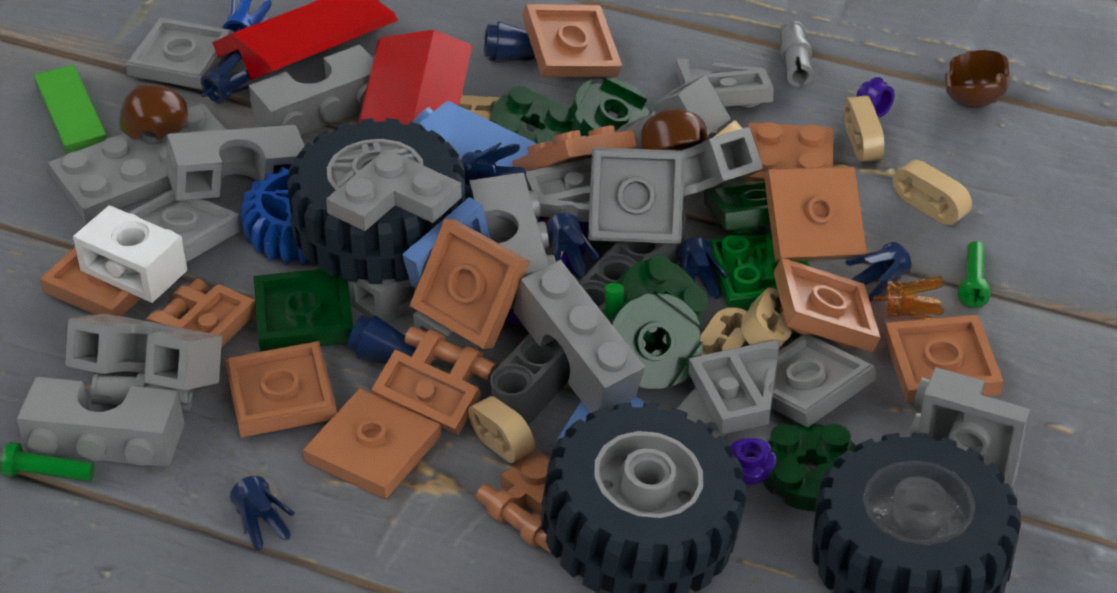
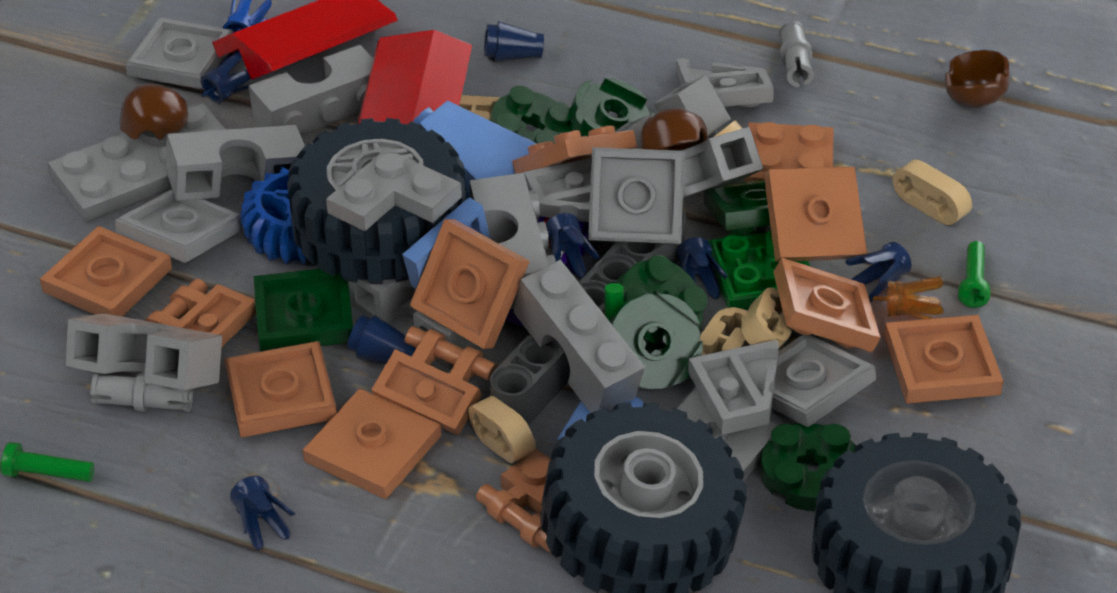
light grey arch [17,377,185,467] -> none
bright green tile [34,64,107,154] -> none
white brick [73,205,187,303] -> none
dark blue piece [461,142,527,186] -> none
nougat plate [521,4,622,77] -> none
dark purple plate [730,438,776,485] -> none
tan beam [843,96,885,162] -> none
dark purple plate [856,77,895,118] -> none
light grey plate [909,367,1030,488] -> none

